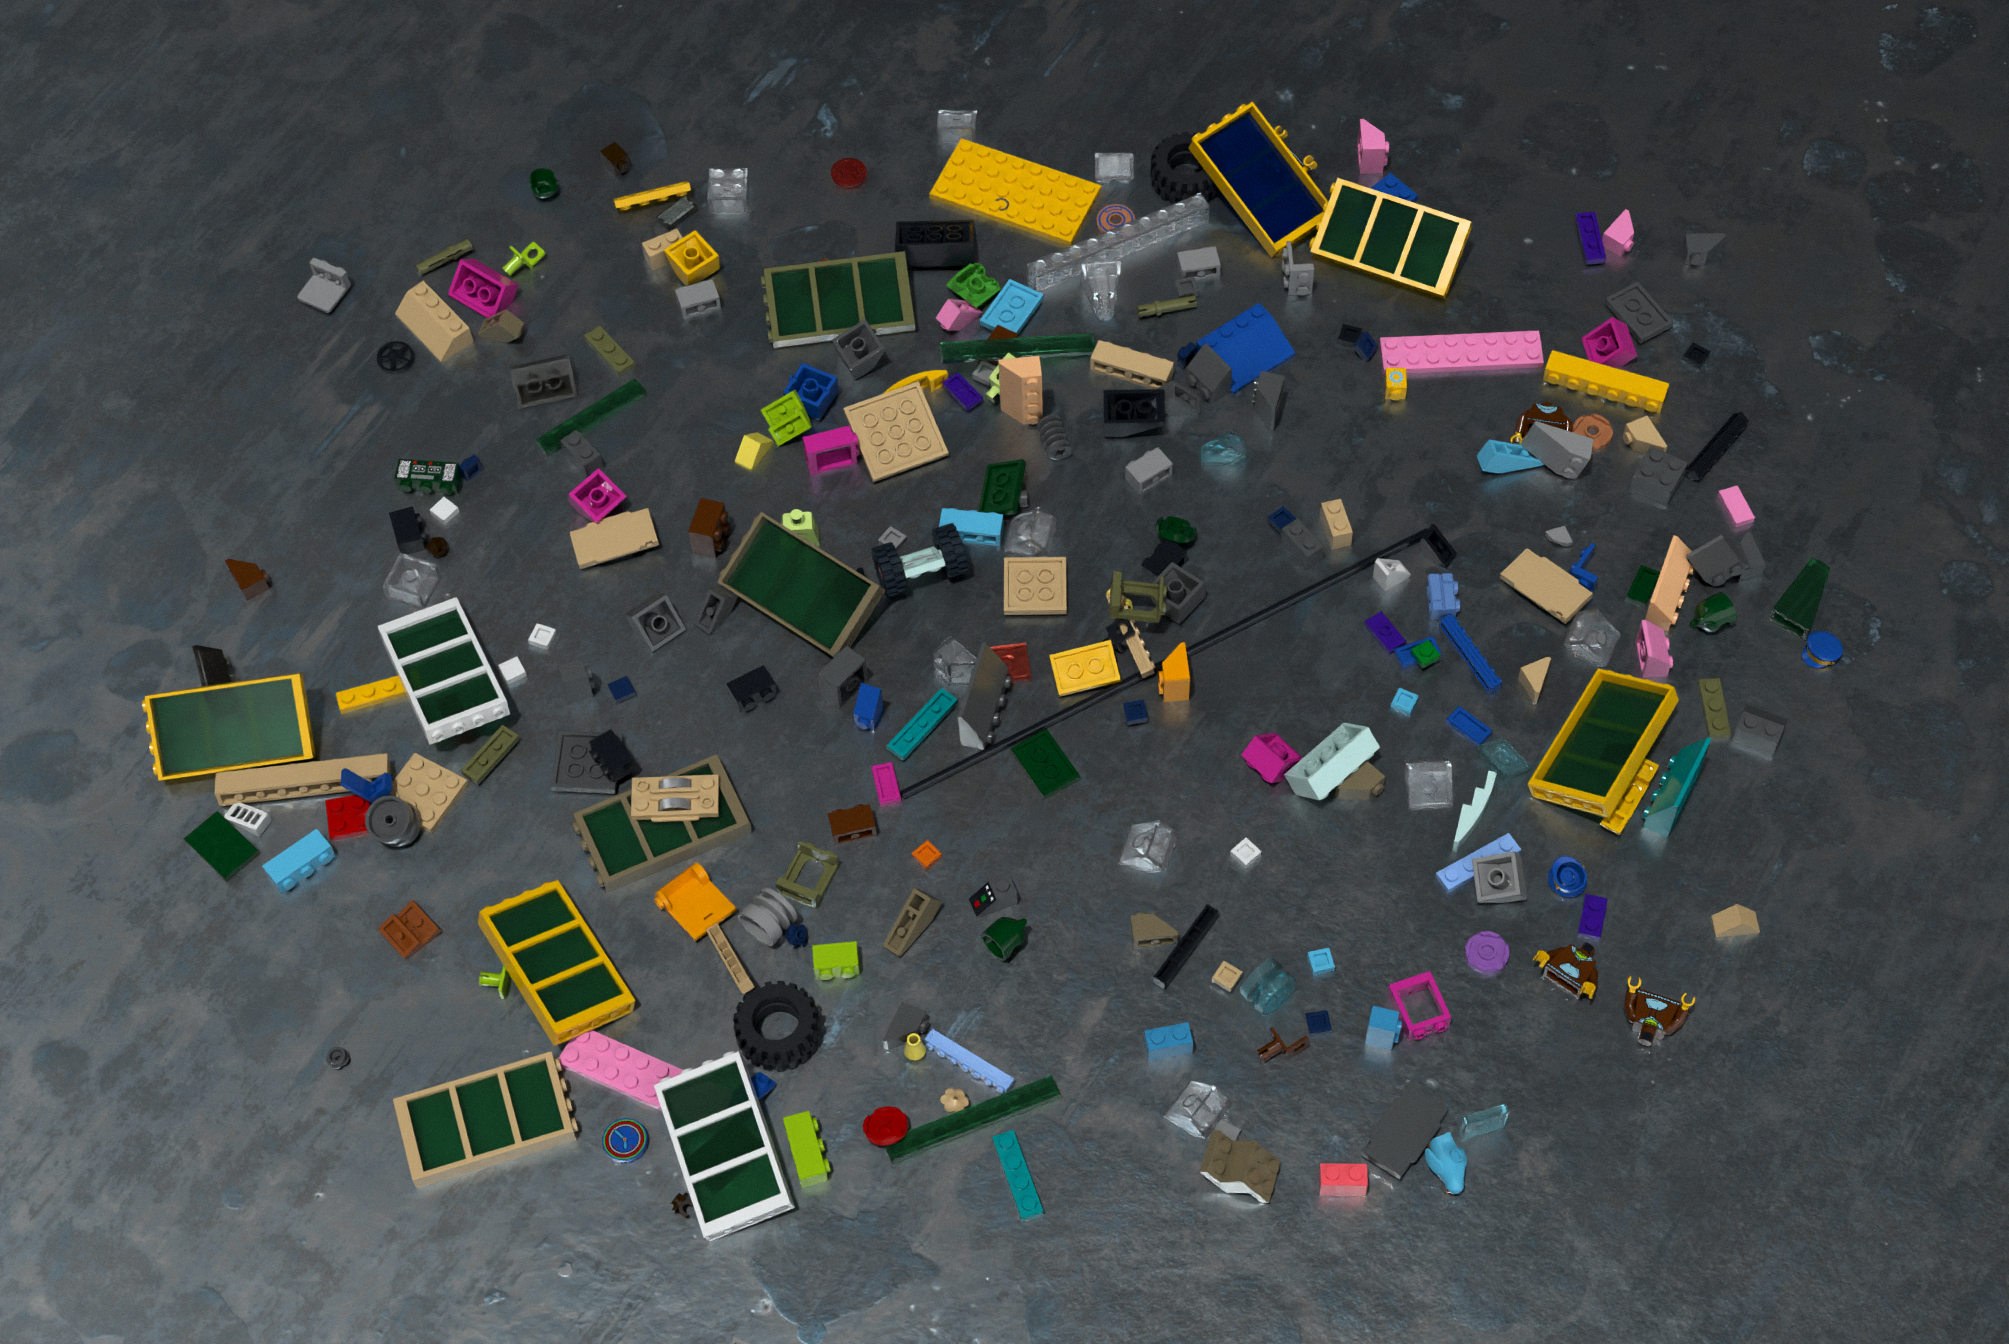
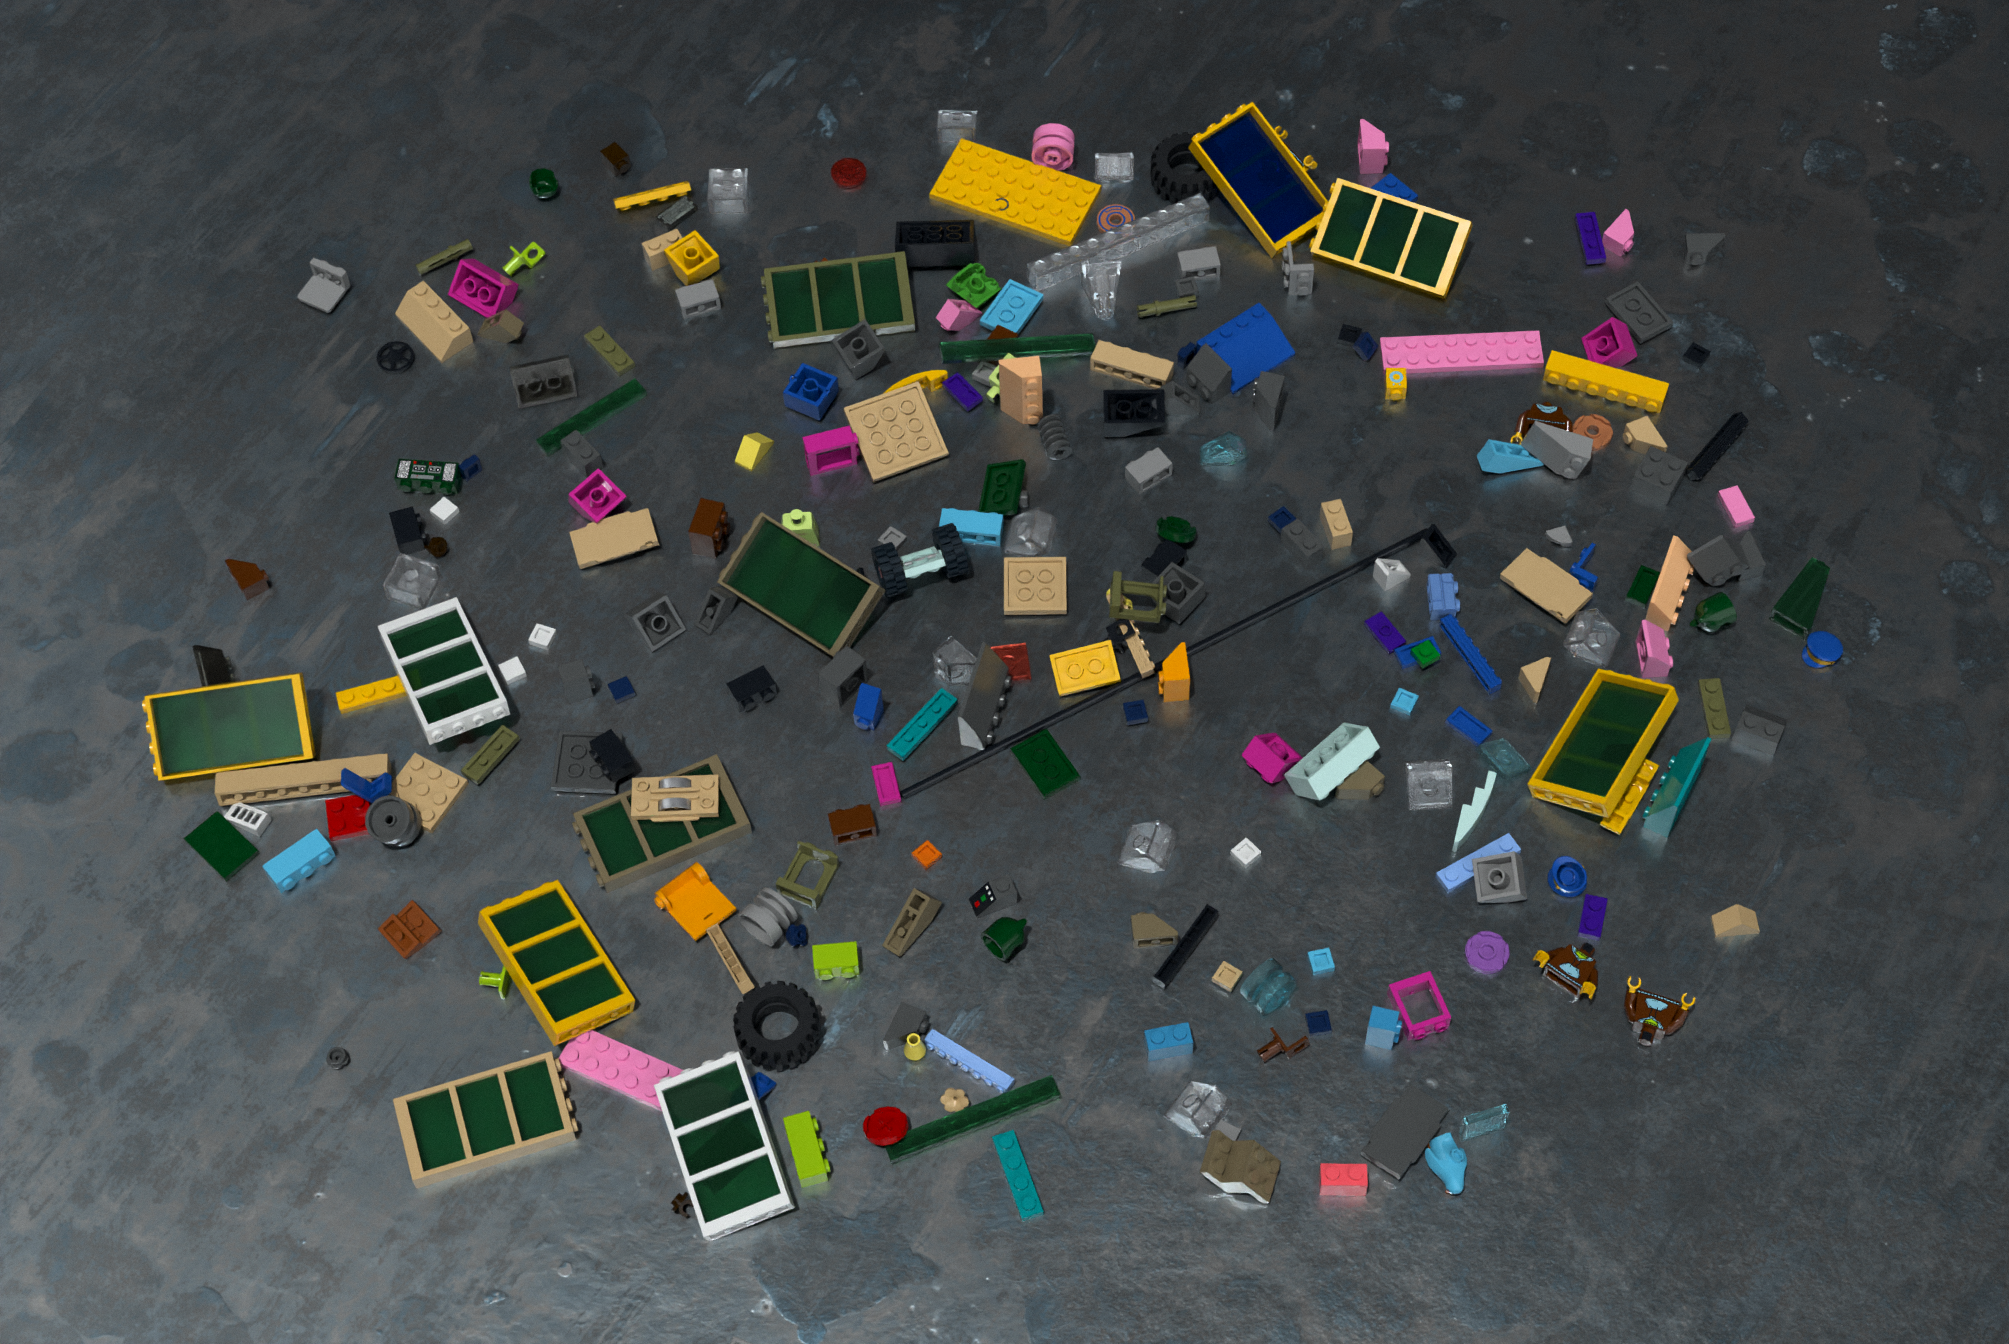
tile [602,1118,648,1163] -> none
lime slope [761,390,812,446] -> none
none -> bright pink wheel [1031,123,1075,171]

